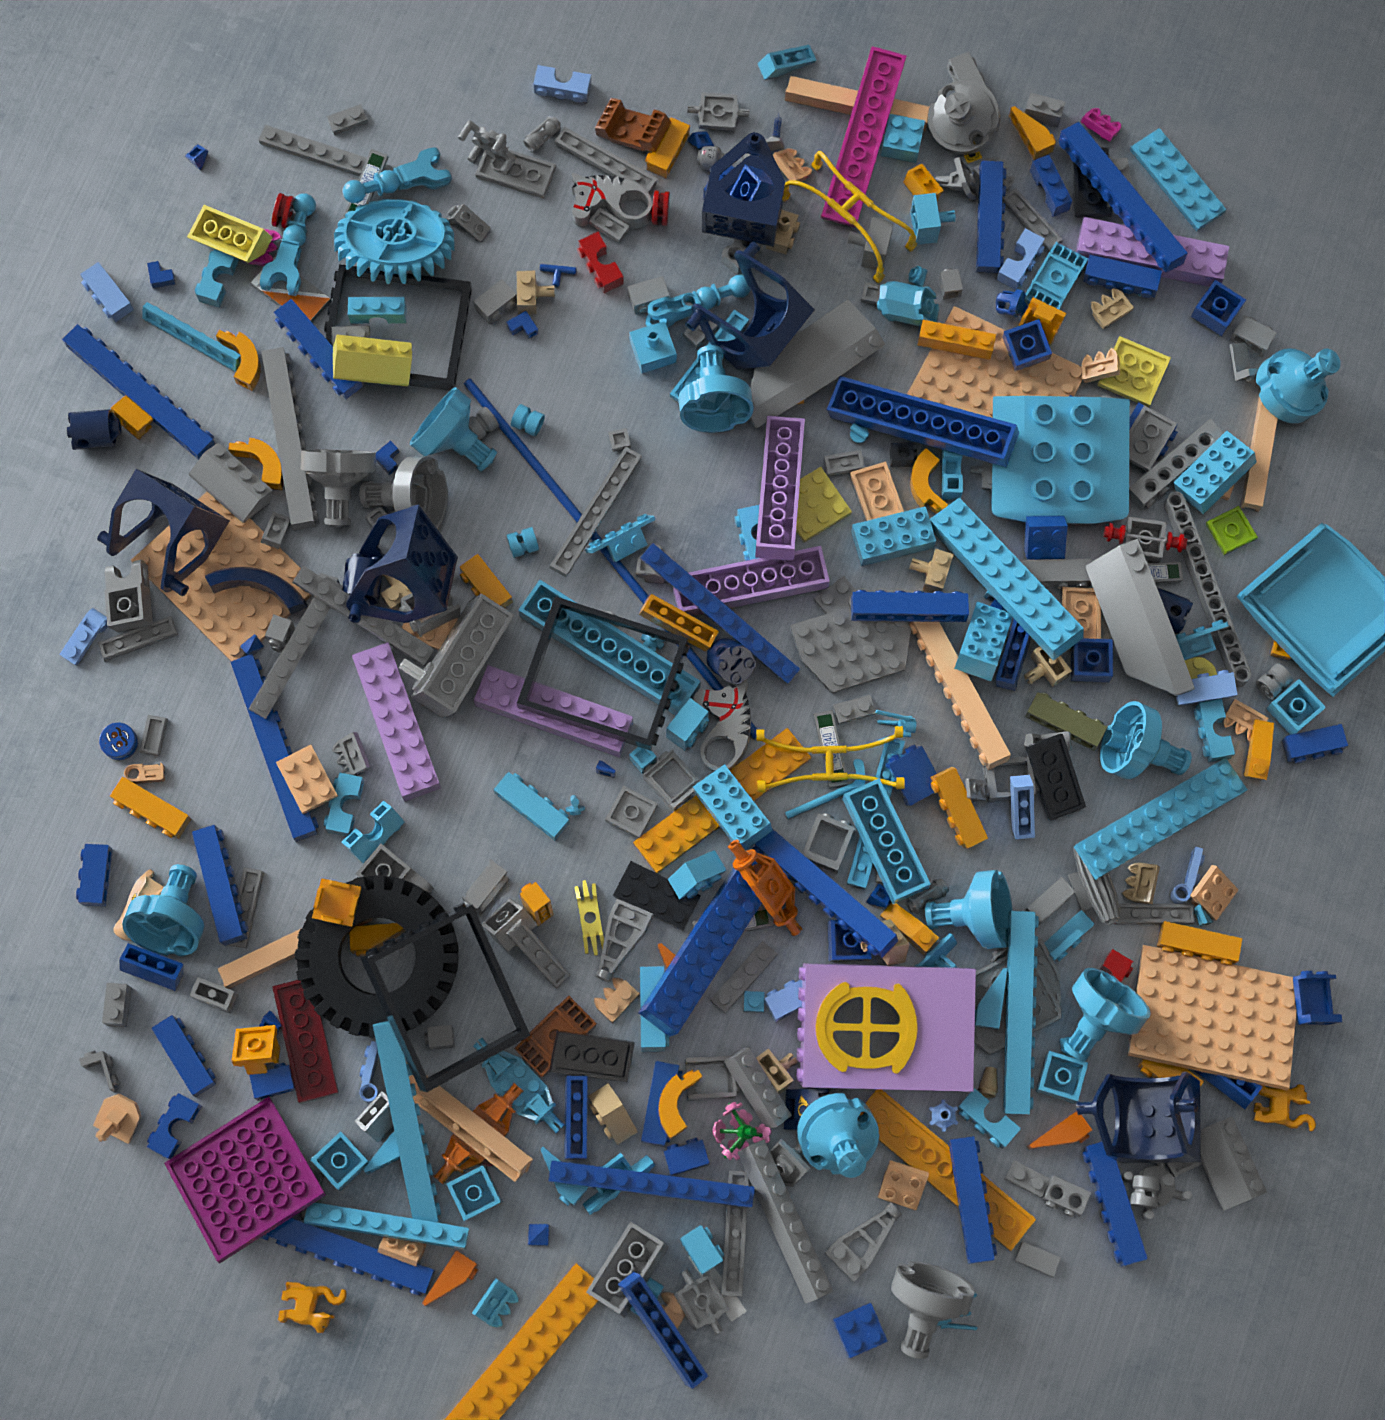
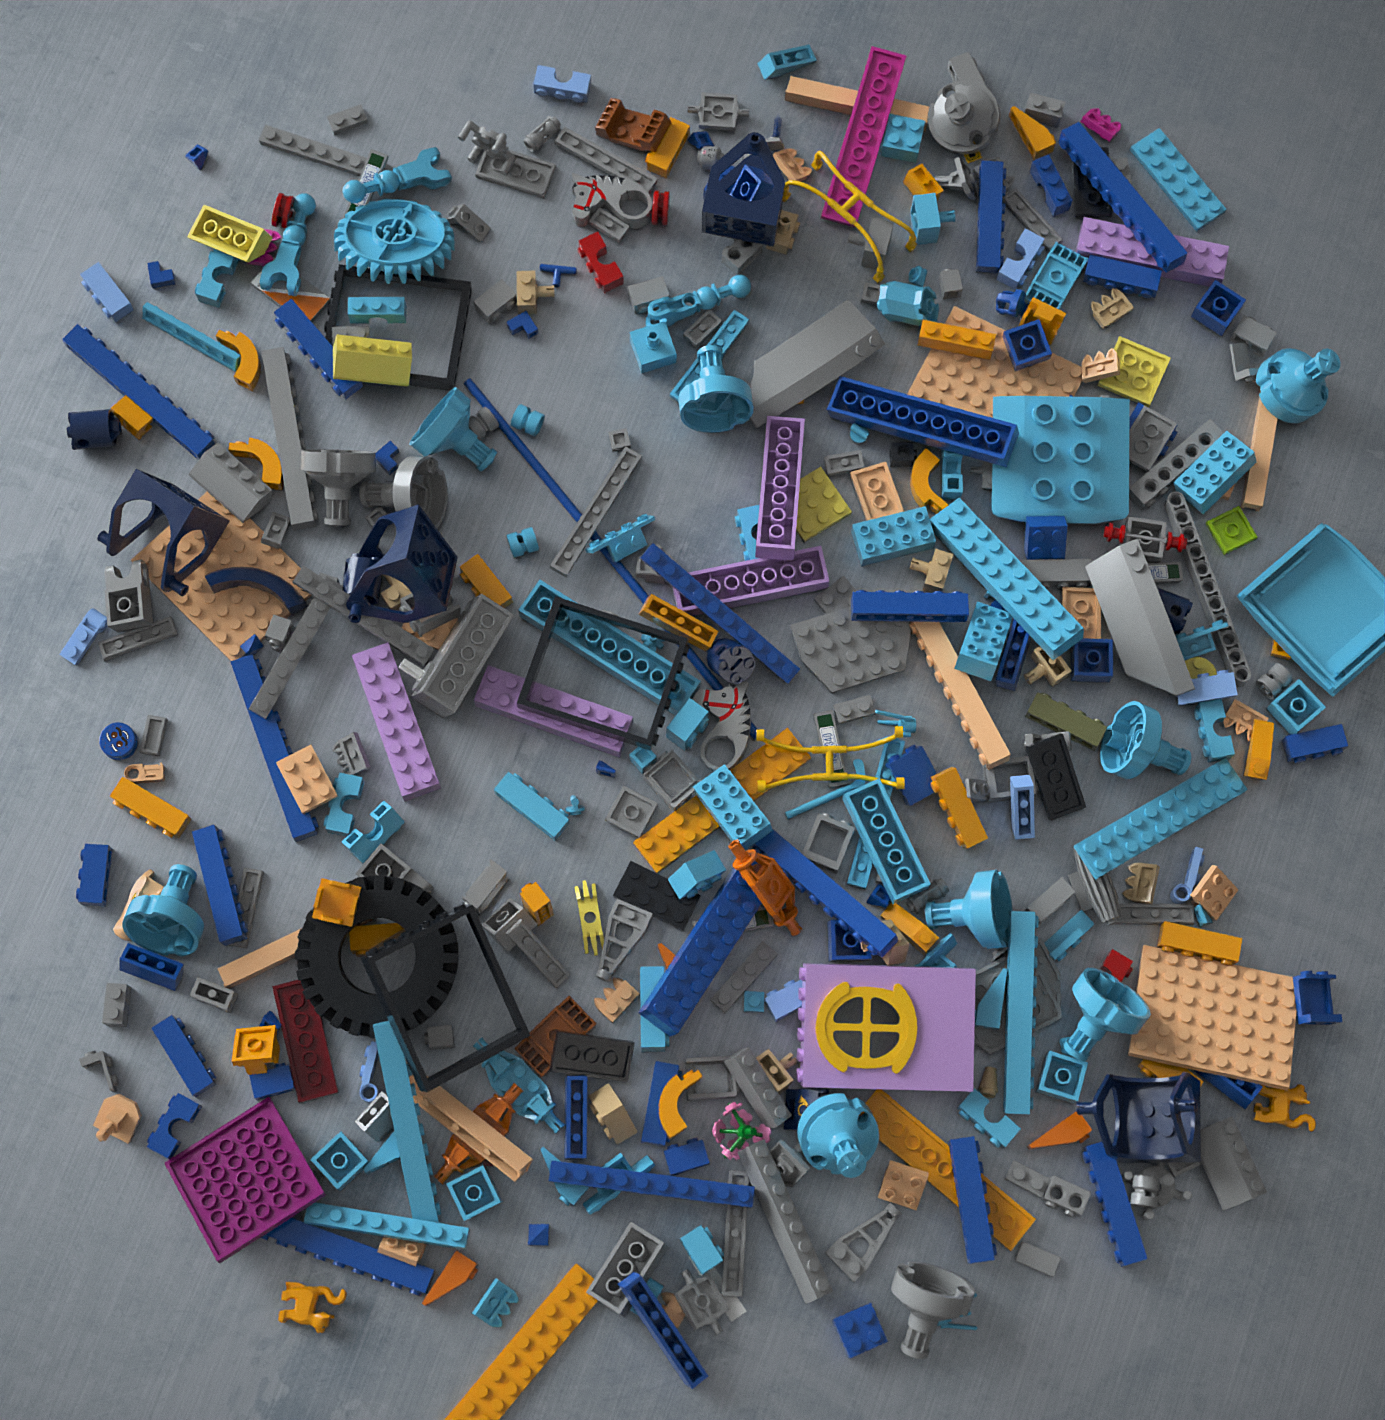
dark blue piece [685,242,815,369] -> none
light blue rock [929,1100,958,1132] -> none

